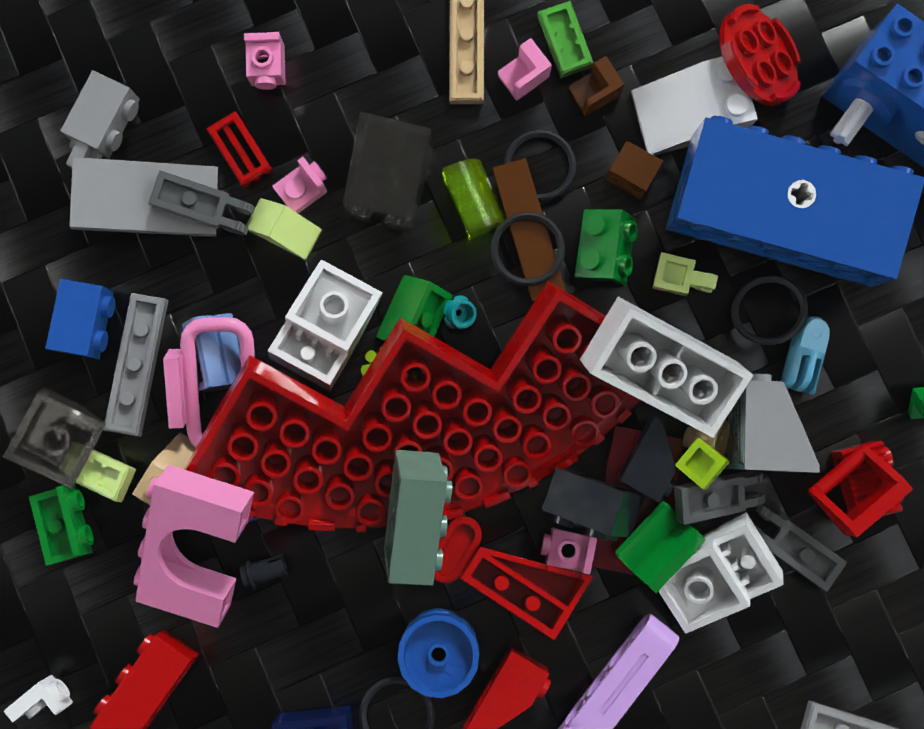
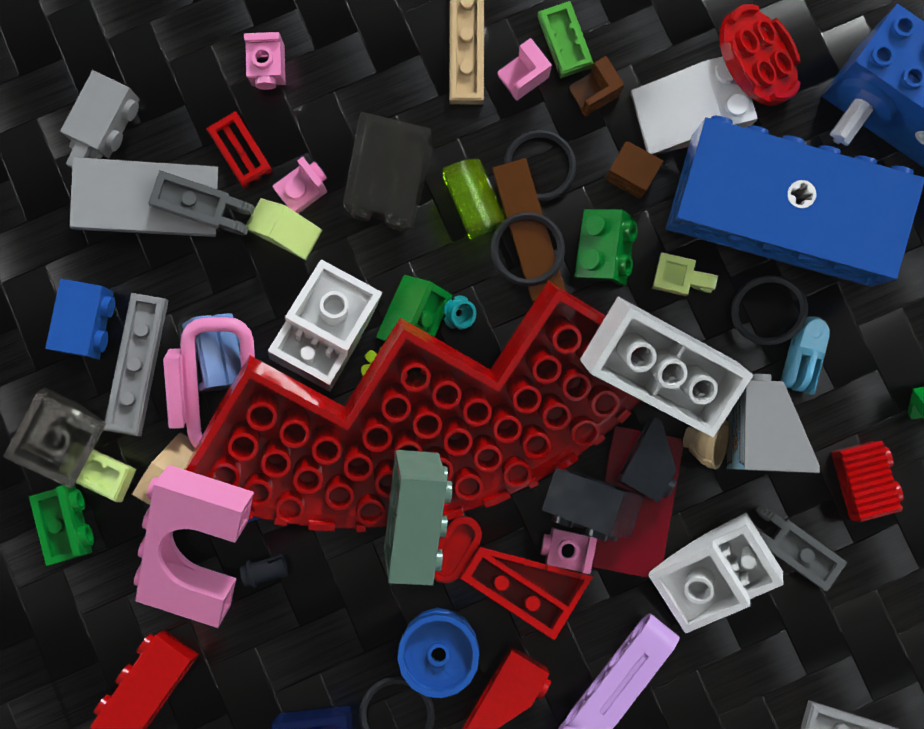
white bracket [4,675,73,723] -> none
green panel [615,501,706,593] -> none
dark grey hinge [674,470,765,525] -> none
lime plate [675,437,730,490] -> none
red tile [807,444,913,537] -> none

